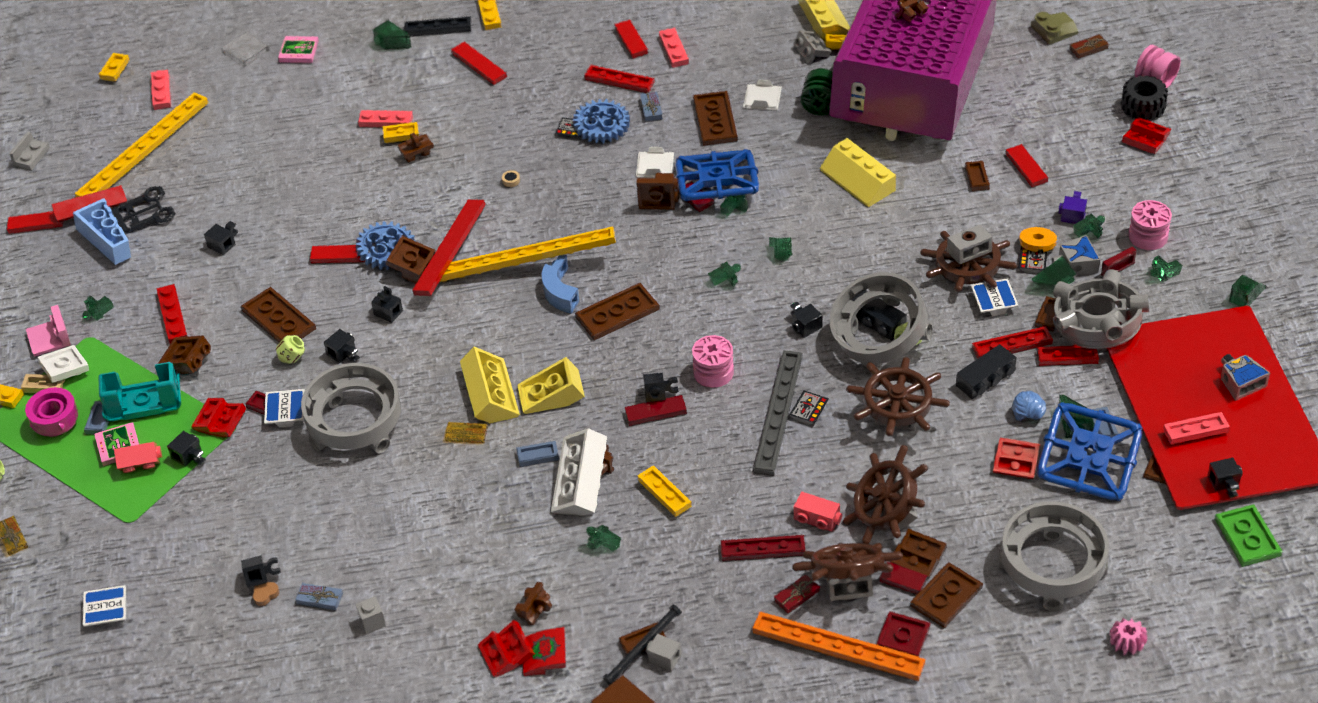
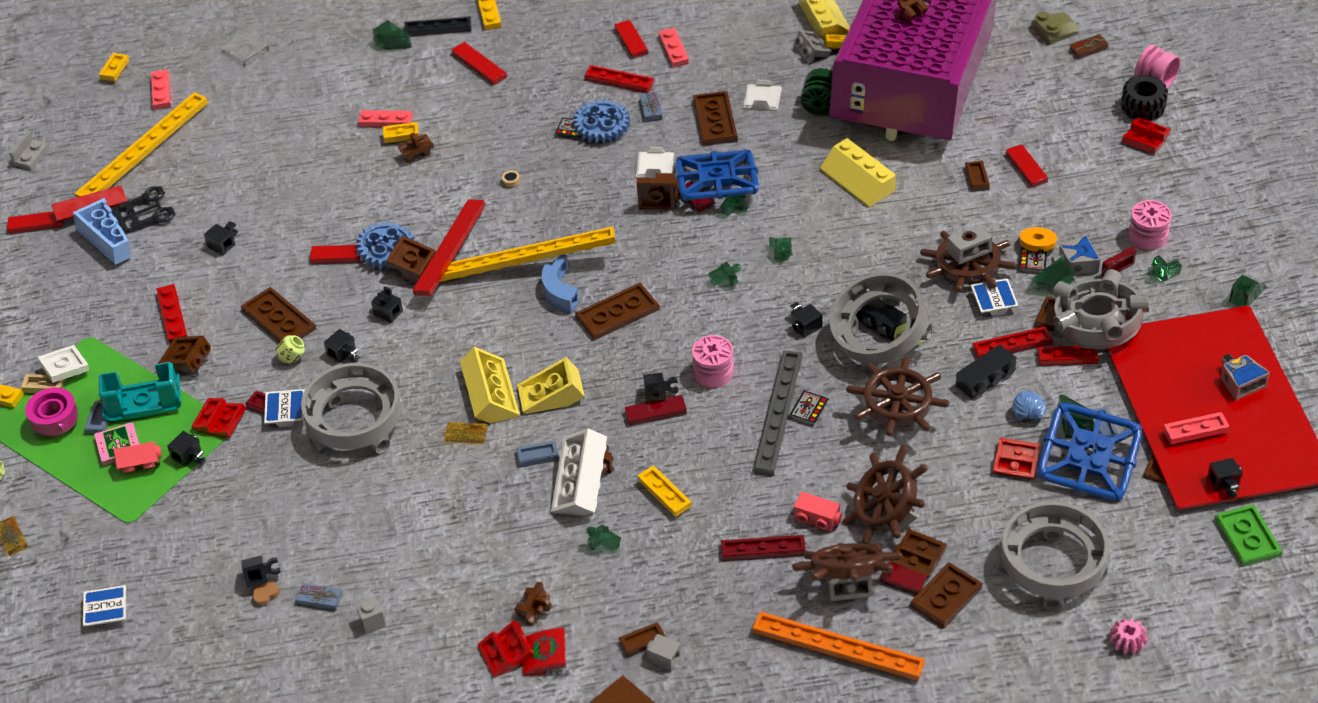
bright pink bracket [26,305,71,356] -> none
clear green piece [82,296,114,321] -> none
tile [278,36,319,63] -> none
black bar [602,604,682,685] -> none
dark red tile [774,574,820,614] -> none
dark red tile [876,611,931,657] -> none
dark purple brick [1058,191,1087,225] -> none
clear green piece [1073,213,1105,238] -> none

